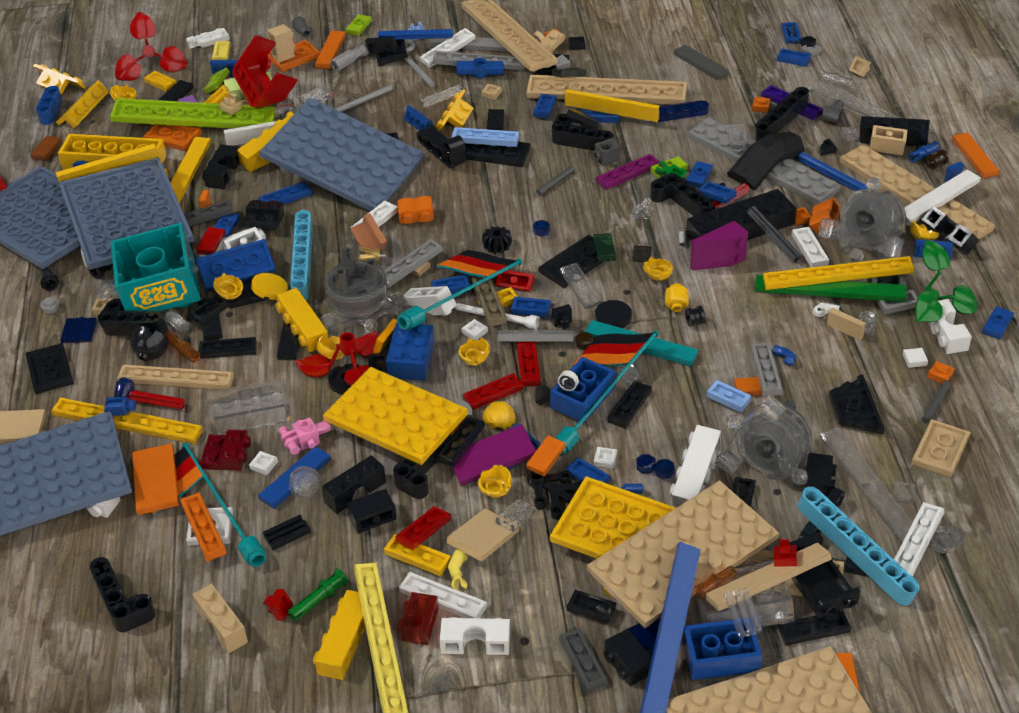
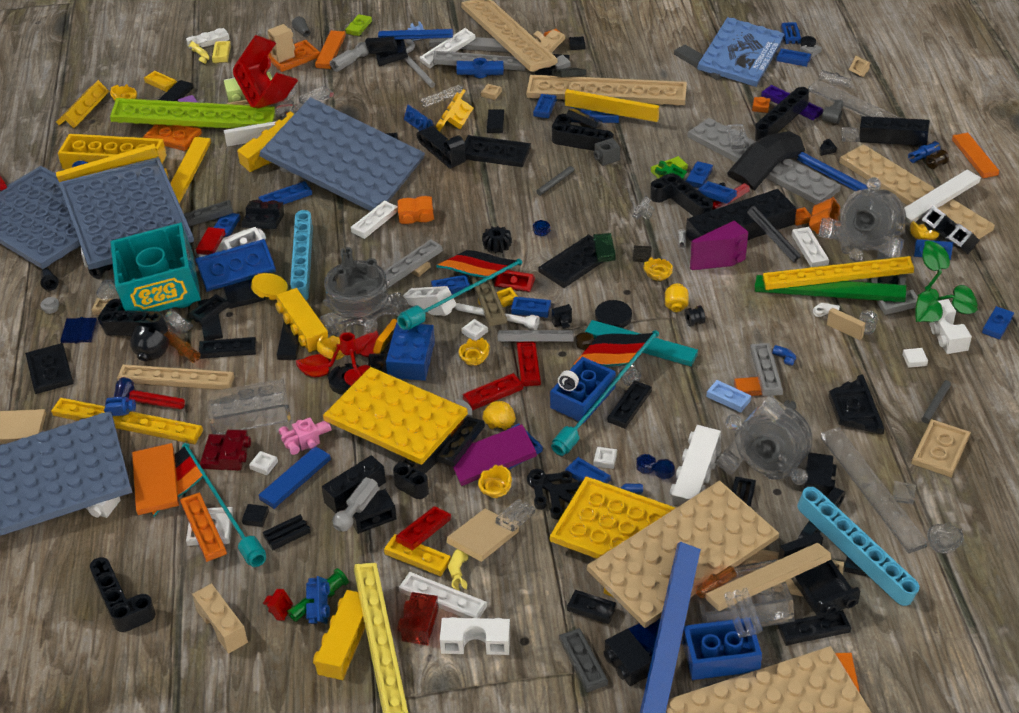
dark orange tile [31,136,62,161] -> none
yellow bracket [33,64,86,95] -> none
blue beam [36,86,62,125] -> none
red plant [115,12,188,81] -> none
orange tile [198,190,211,208] -> none
black arch [202,144,239,189] -> none
lime plate [203,67,230,94] -> none
yellow tile [204,85,230,104] -> none
blue plate [210,60,238,76] -> none
yellow hair [213,273,243,300] -> none
tan tile [219,93,242,115] -> none
clear hair [289,466,321,499] -> none
light grey piece [335,85,393,112] -> none
nougat panel [350,213,387,254] -> none
pearl gold piece [359,246,385,264] -> none
light blue plate [452,127,519,147] -> none
orange tile [526,435,566,476] -> none
black tile [535,385,551,405] -> none
clear tile [560,263,602,310] -> none
magenta tile [596,154,660,190] -> none
clear blue beam [650,100,709,123] -> none
red tile [774,539,797,567] -> none
tan brick [869,125,907,156] -> none
white tile [894,502,945,576] -> none
orange plate [927,361,955,384] -> none
blue tile [944,162,964,182] -> none
none -> light yellow arm [188,41,209,64]
none -> black tile [242,504,269,527]
none -> blue hinge [306,576,330,624]
none -> light grey piece [332,477,380,532]
none -> medium blue plate [697,17,785,87]

